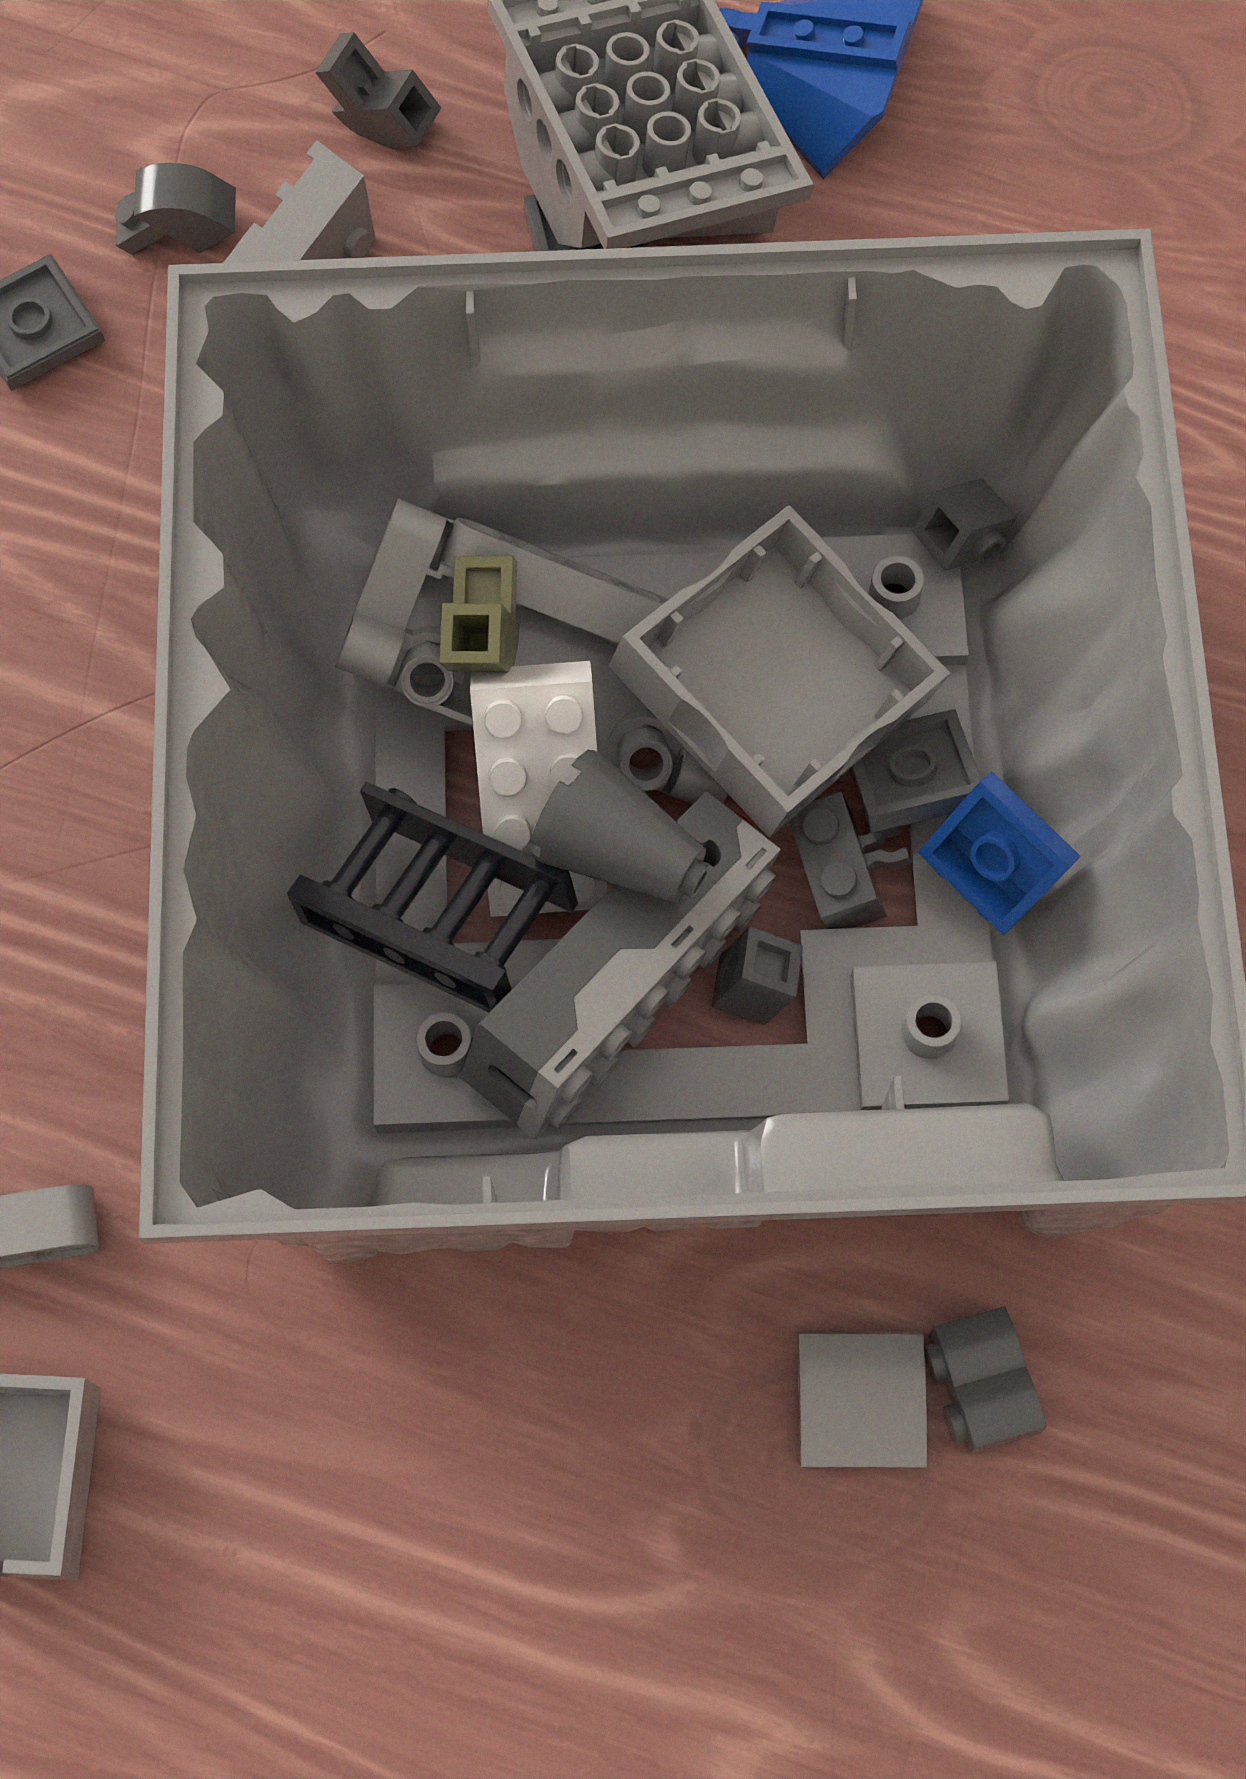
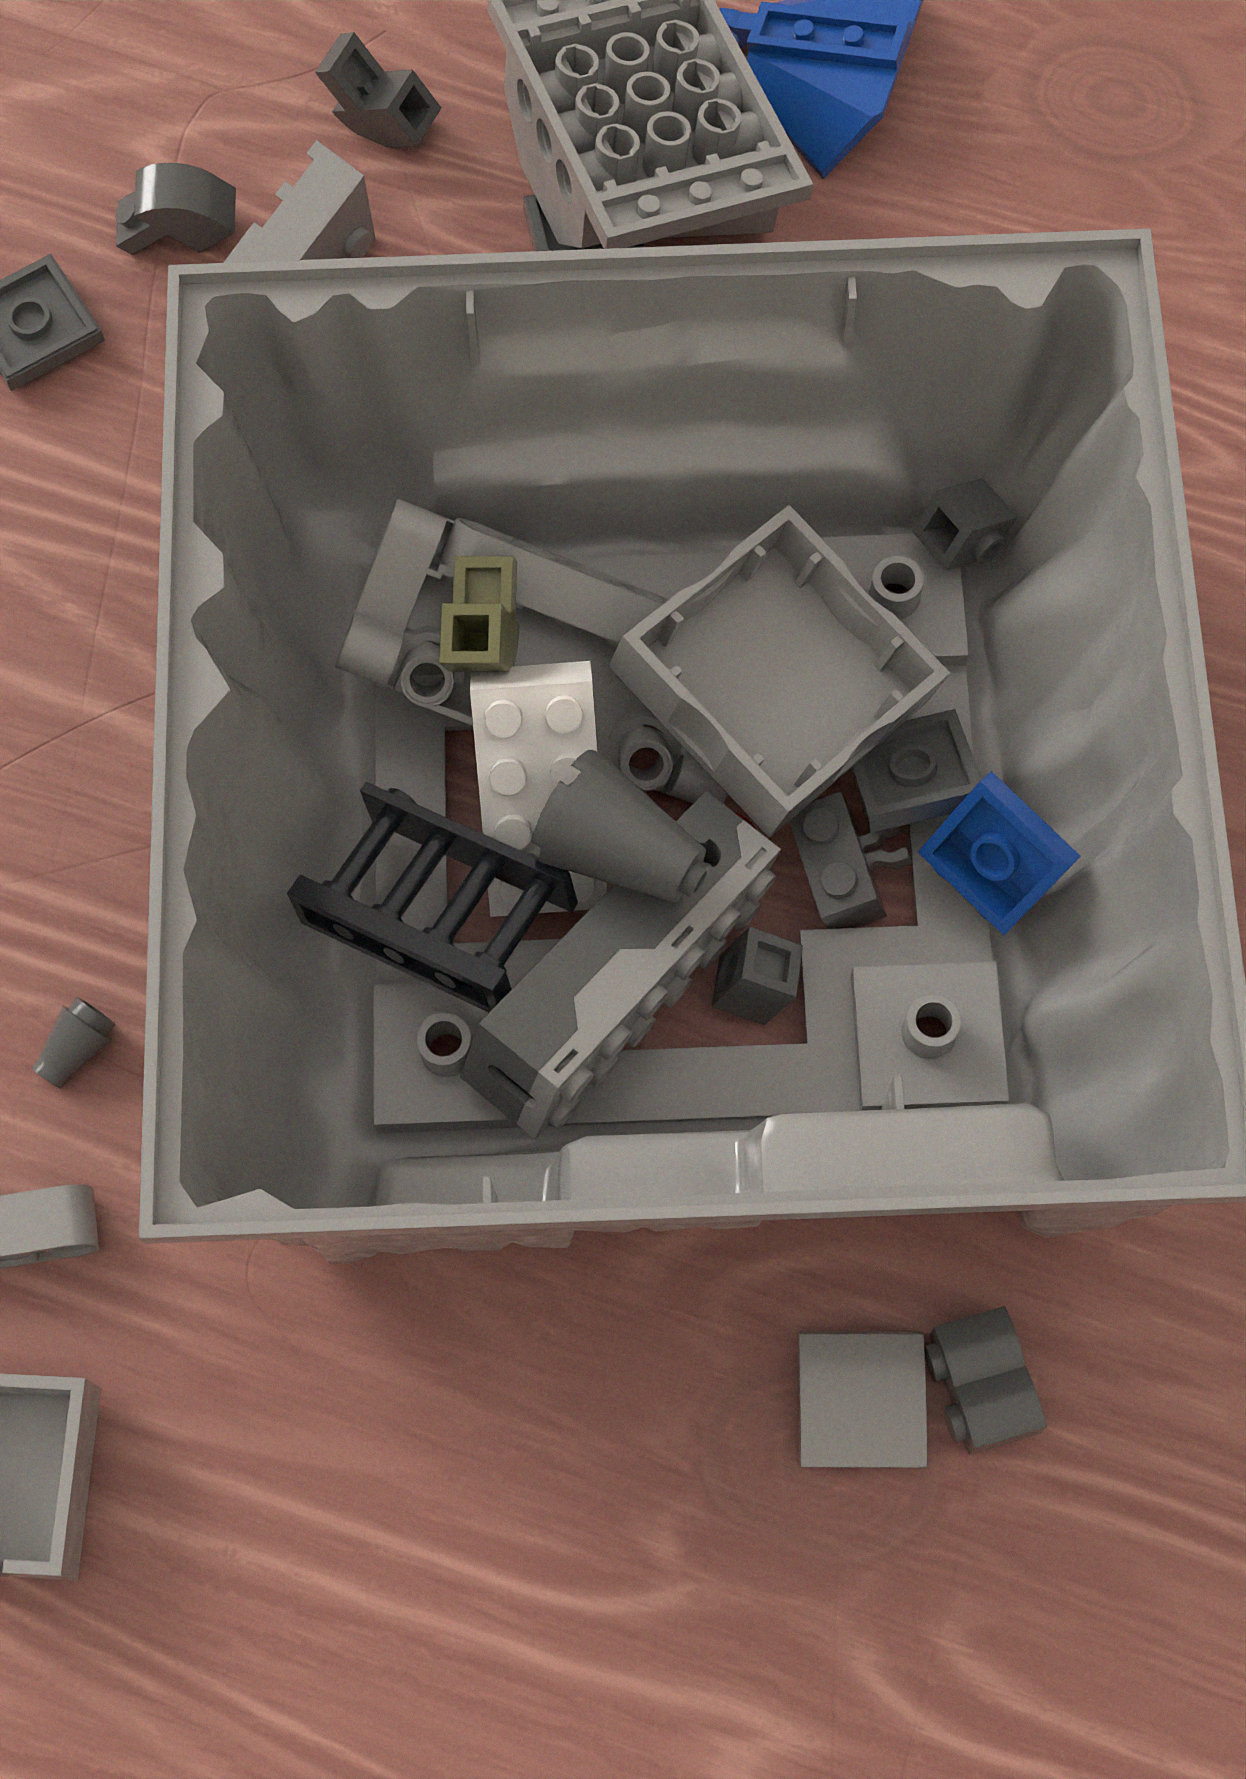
none -> dark grey cone [32,997,116,1088]

